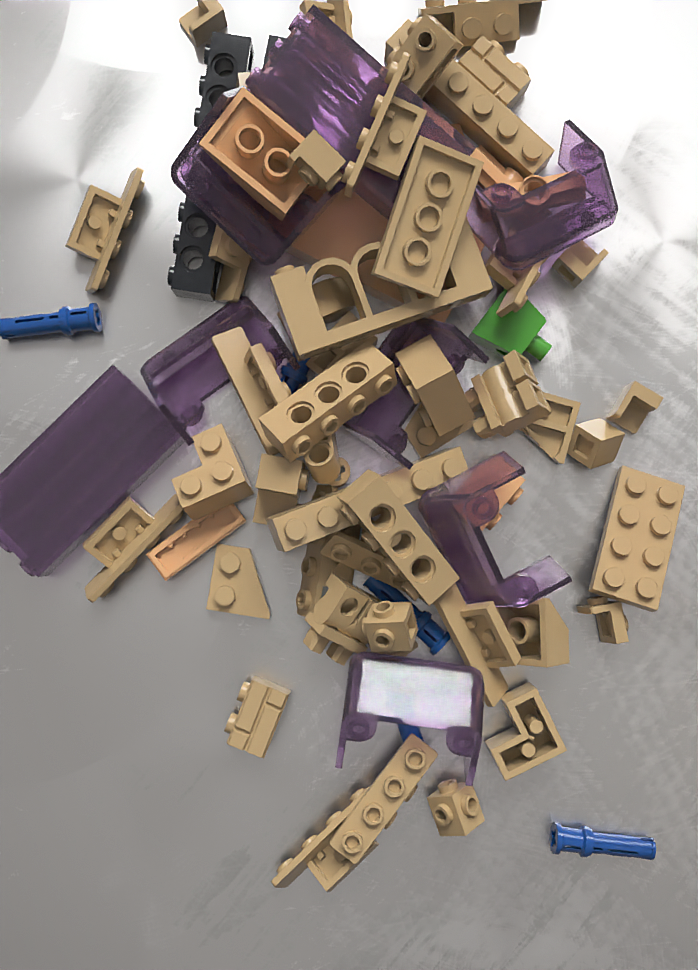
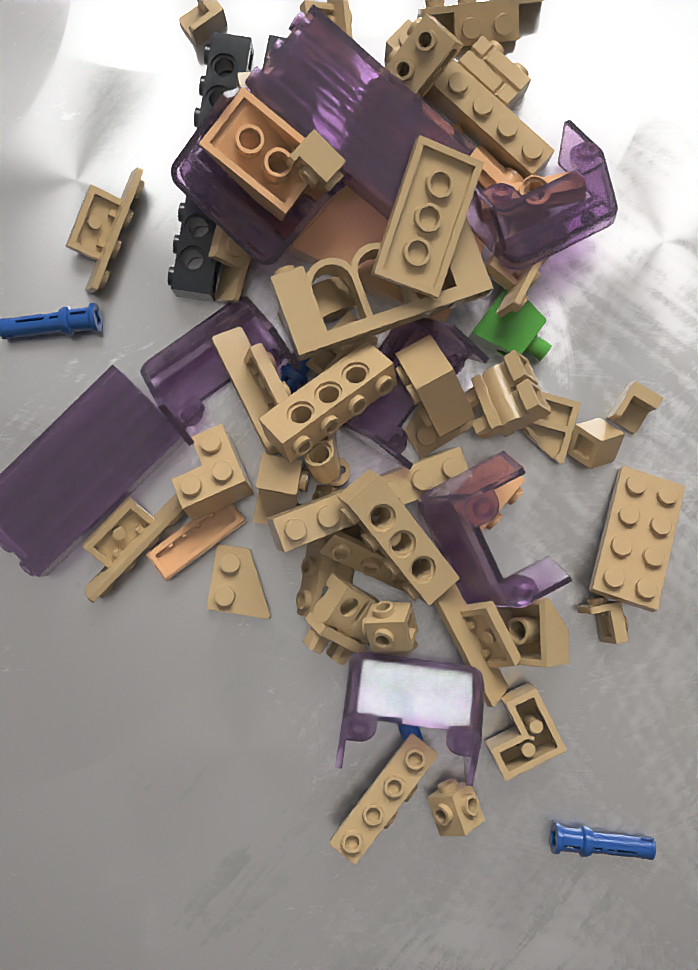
tan brick [224,676,291,758] -> none
tan bracket [271,787,379,892] -> none
tan bracket [341,52,427,198] -> none
blue pin [363,576,451,656] -> none
tan panel [552,239,609,288] -> none

